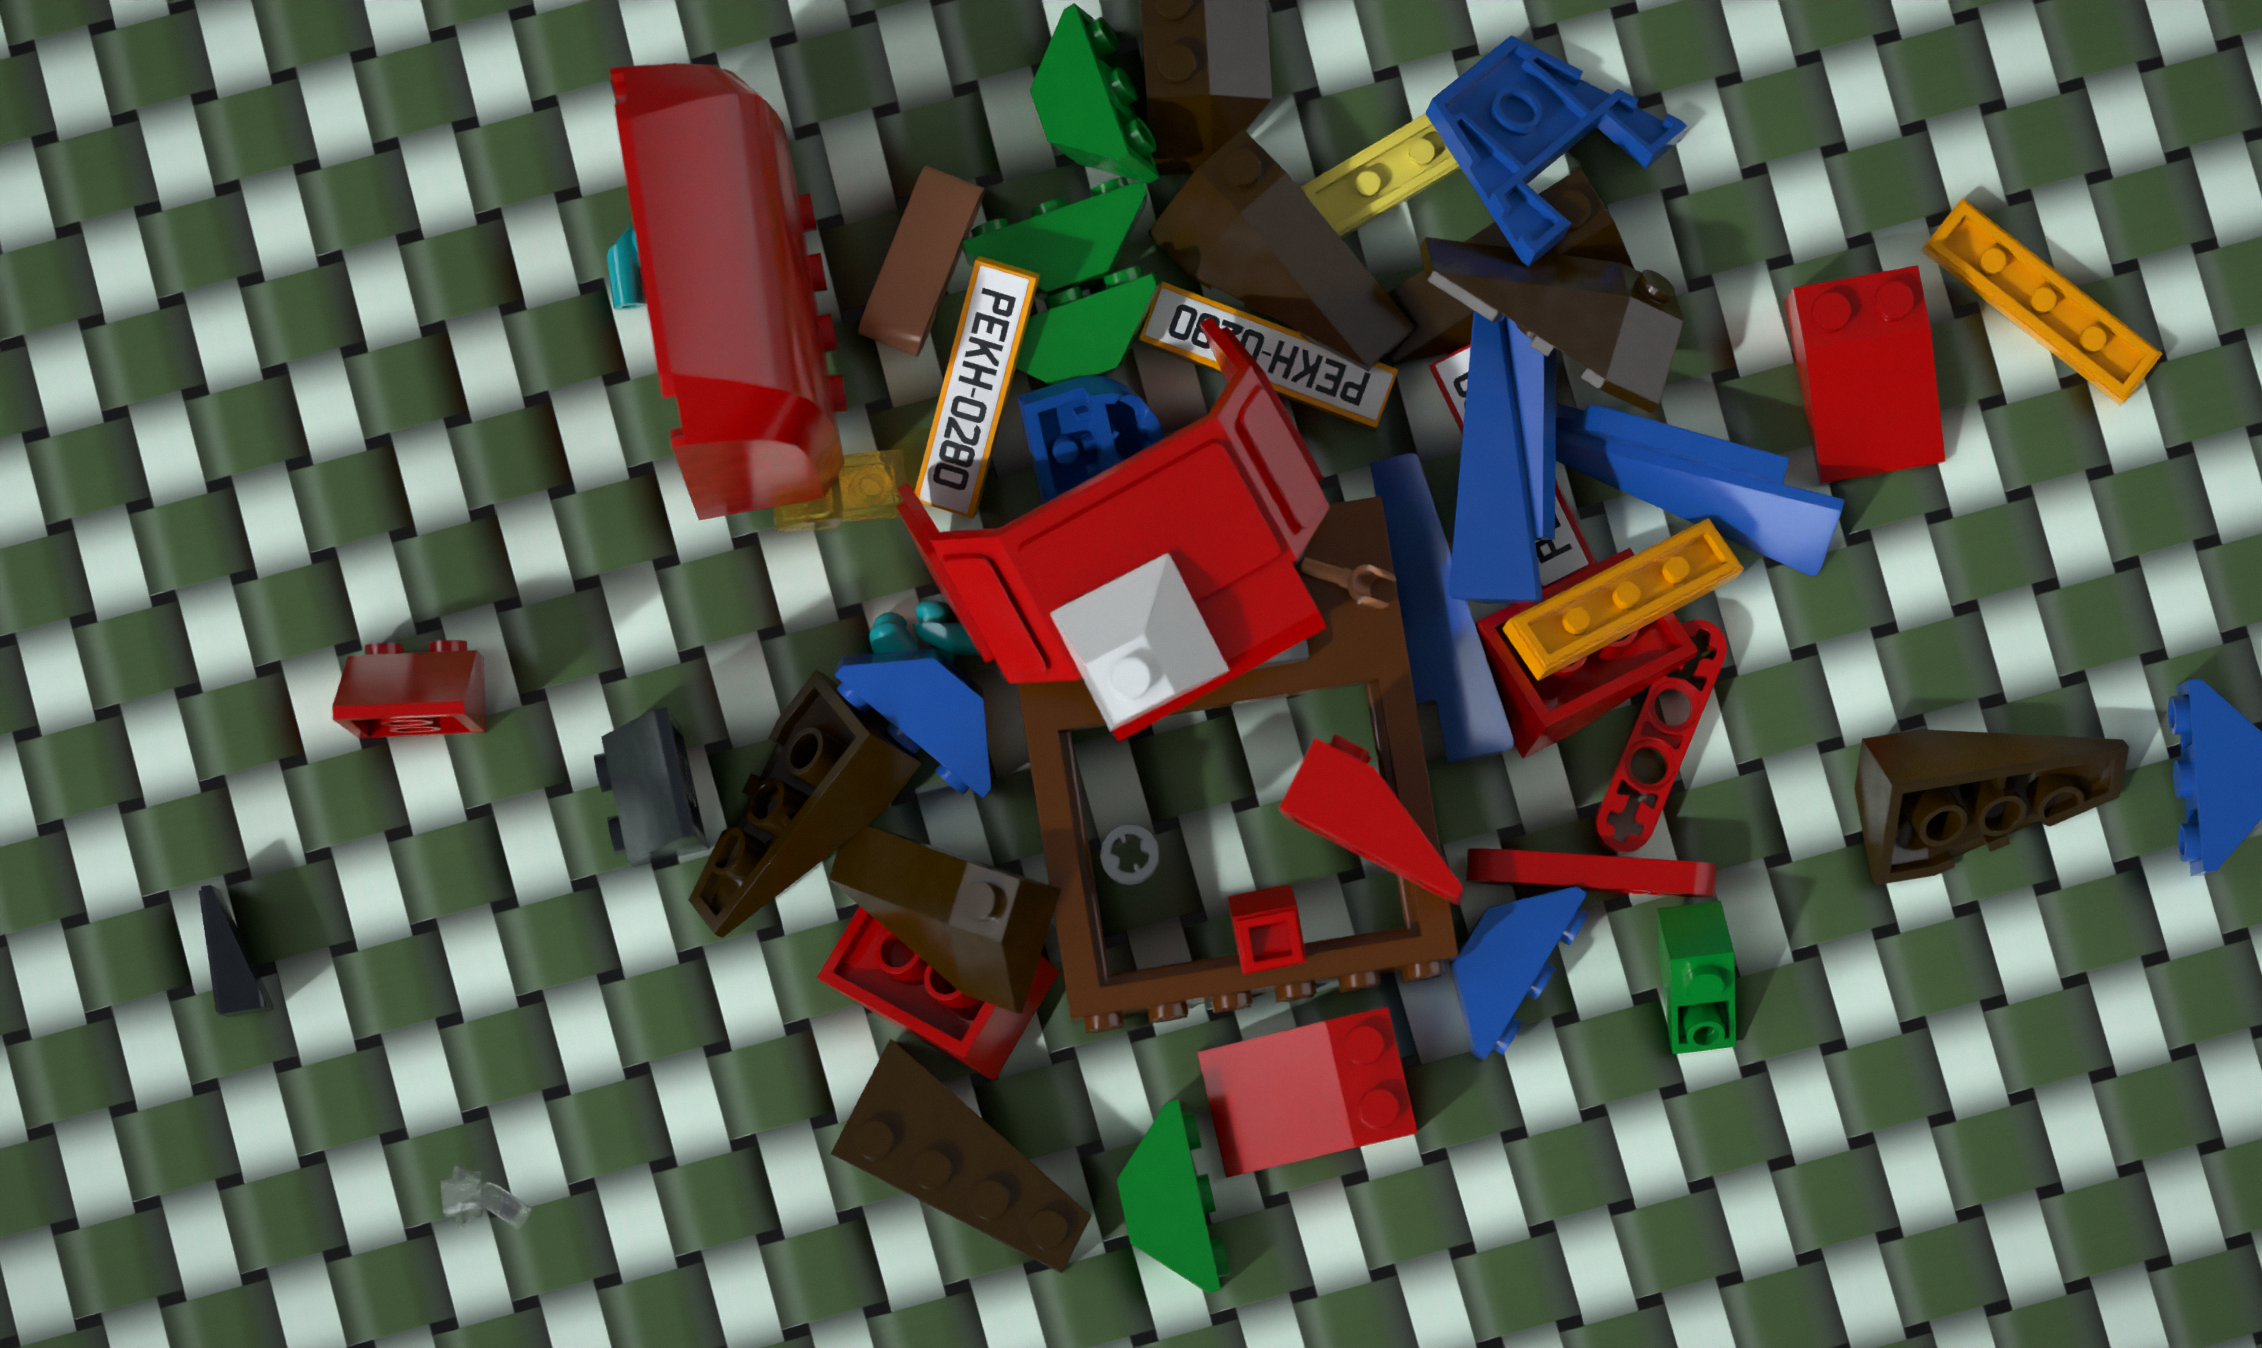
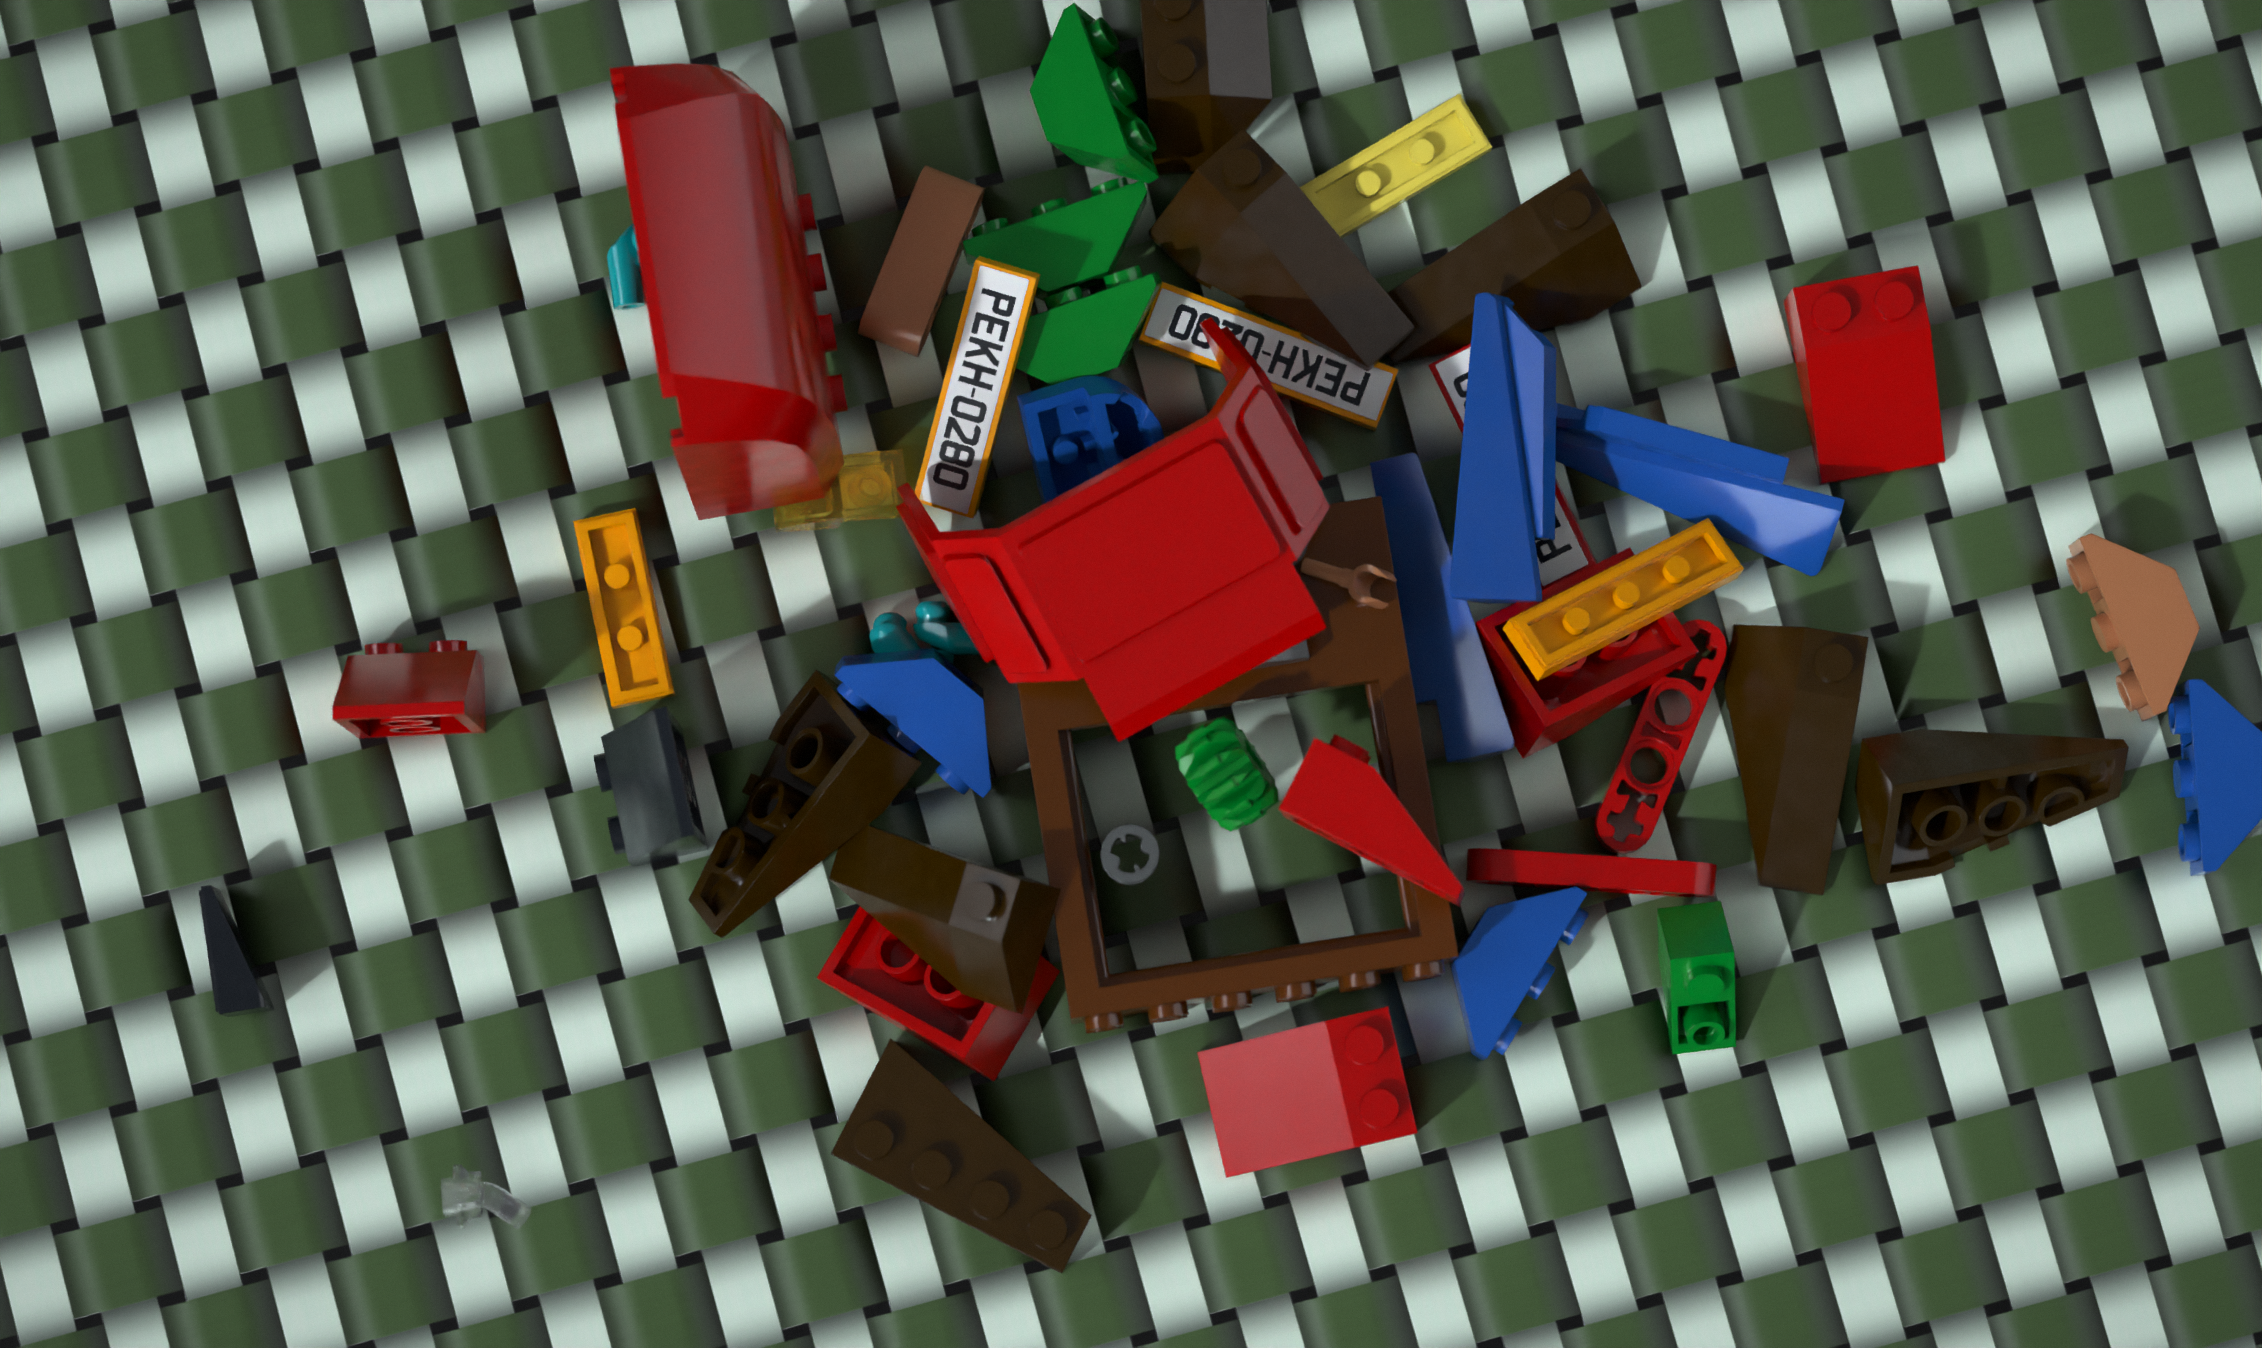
white slope [1050,553,1229,731] -> none
green slope [1116,1099,1230,1293] -> none
red slope [1228,885,1307,975] -> none
dark brown wedge [1419,237,1684,413] -> none
blue wing [1425,35,1687,268] -> none
light orange tile [1921,198,2163,406] -> none
none -> light orange tile [573,508,676,709]
none -> green gear [1175,717,1279,831]
none -> dark brown wedge [1723,624,1869,896]
none -> nougat slope [2066,533,2200,722]

